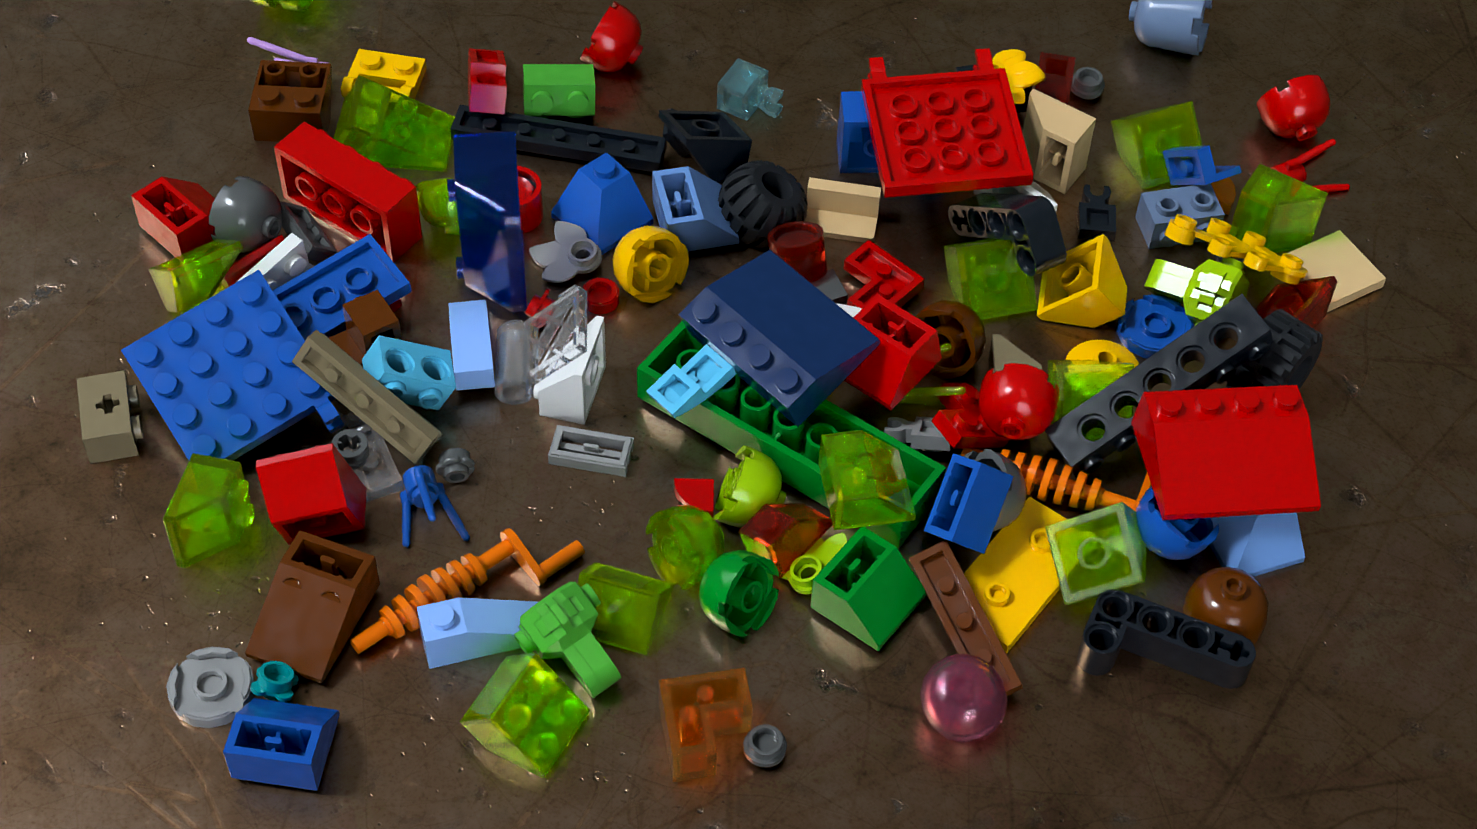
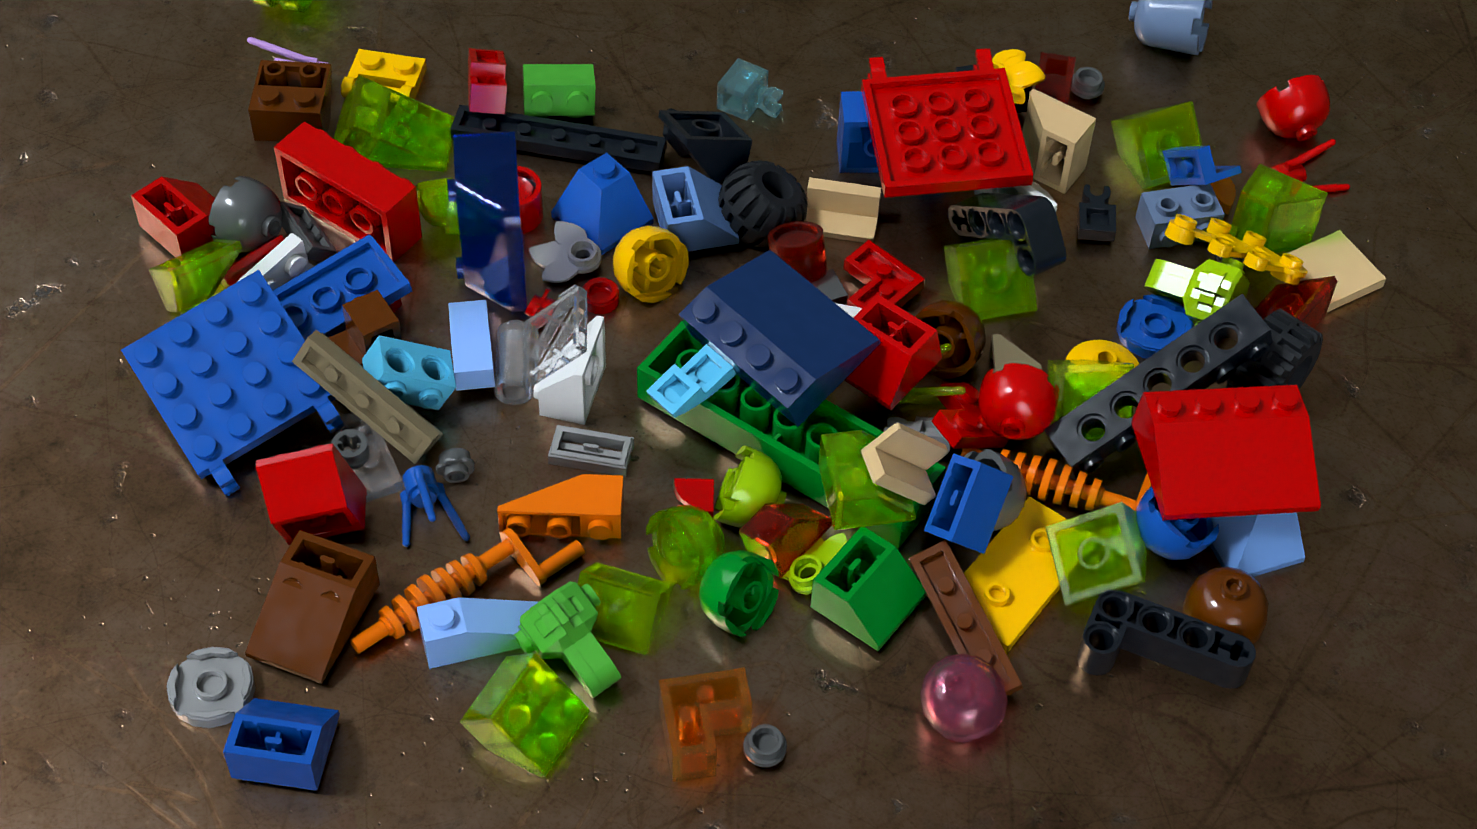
dark tan brick [76,370,144,464] -> none
clear neon green slope [163,453,255,568] -> none
teal plate [250,661,299,702] -> none
red cylinder [580,1,644,73] -> none
yellow slope [1037,234,1128,328] -> none
none -> orange slope [497,474,624,540]
none -> tan panel [860,423,949,505]

